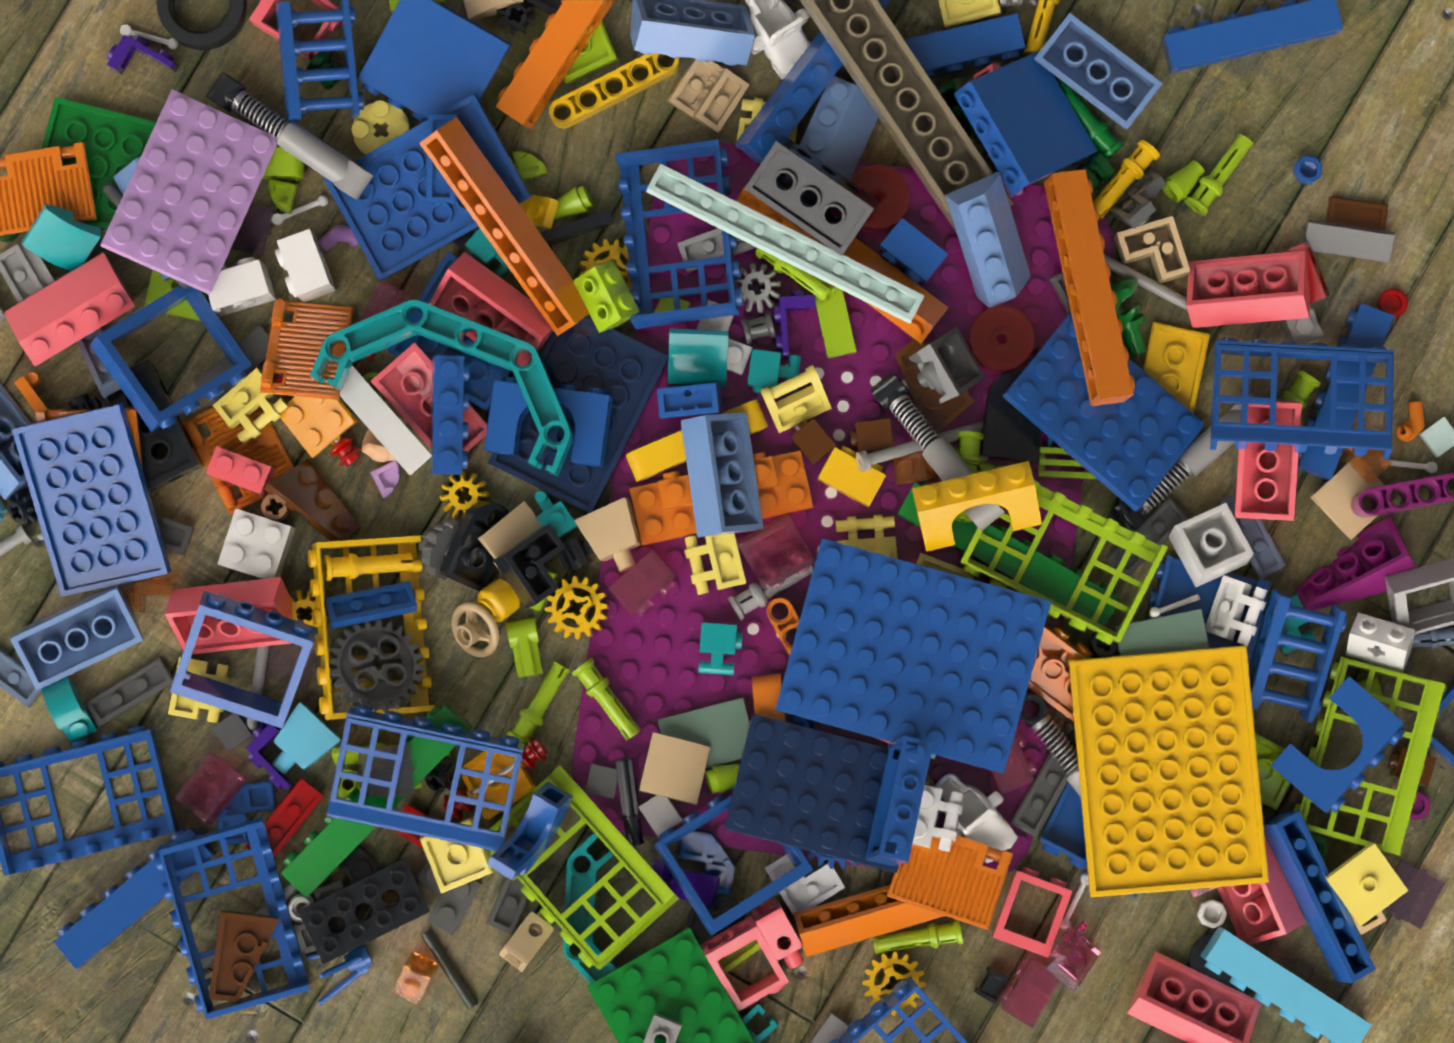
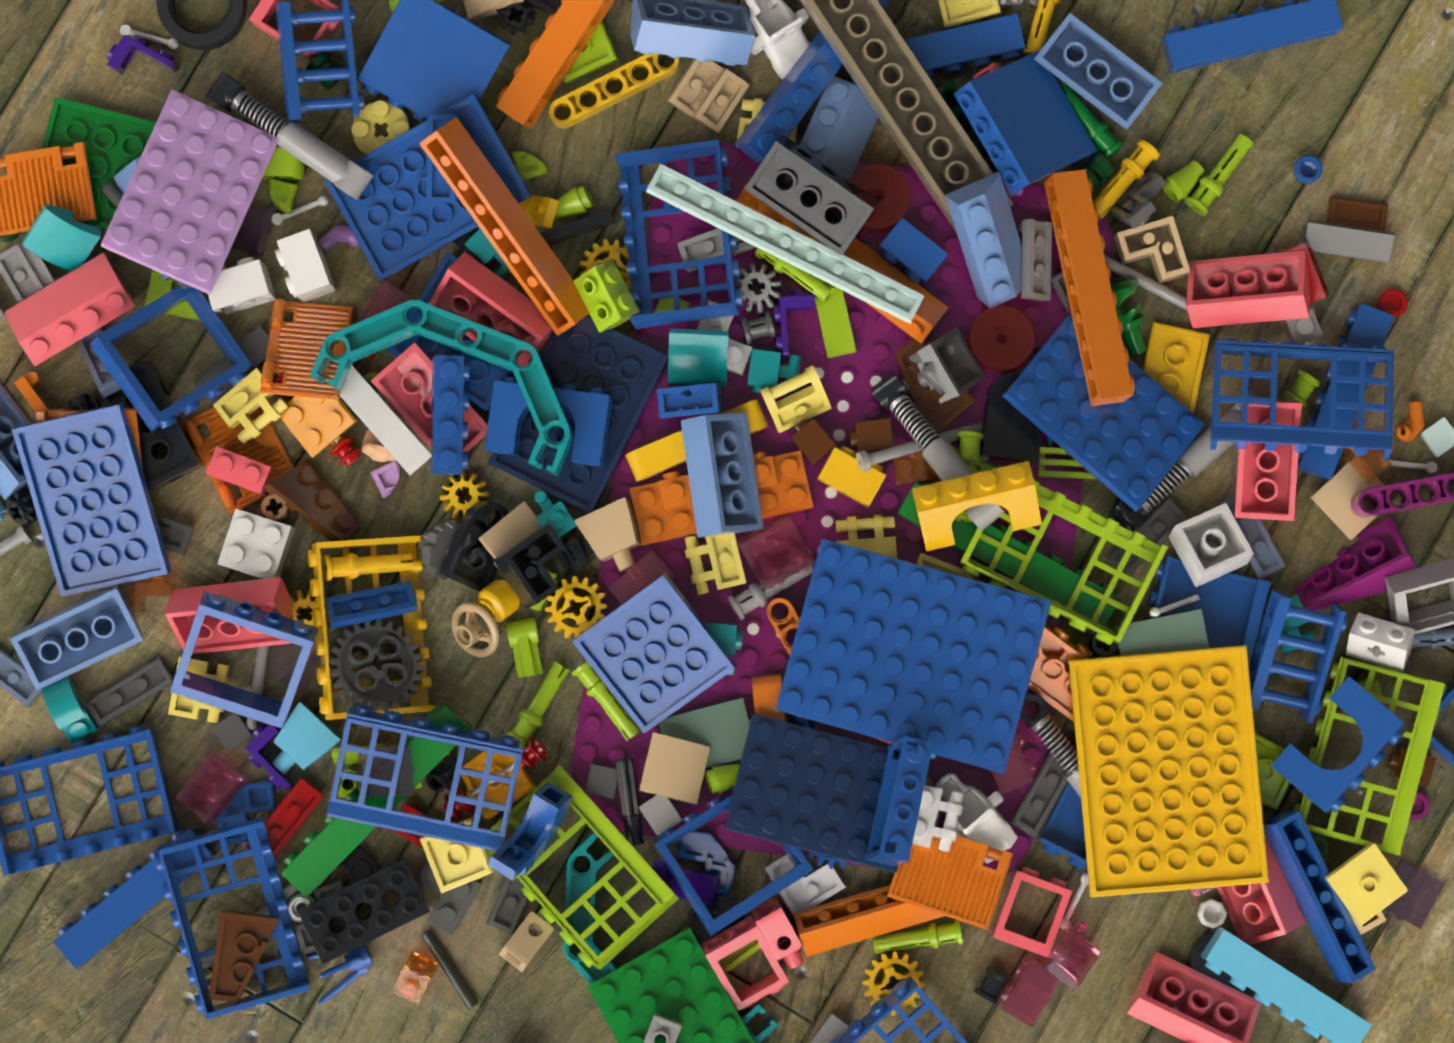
white plate [1205,575,1267,646] -> none
none -> plate [572,573,737,734]
none -> light grey hinge [1019,219,1052,302]

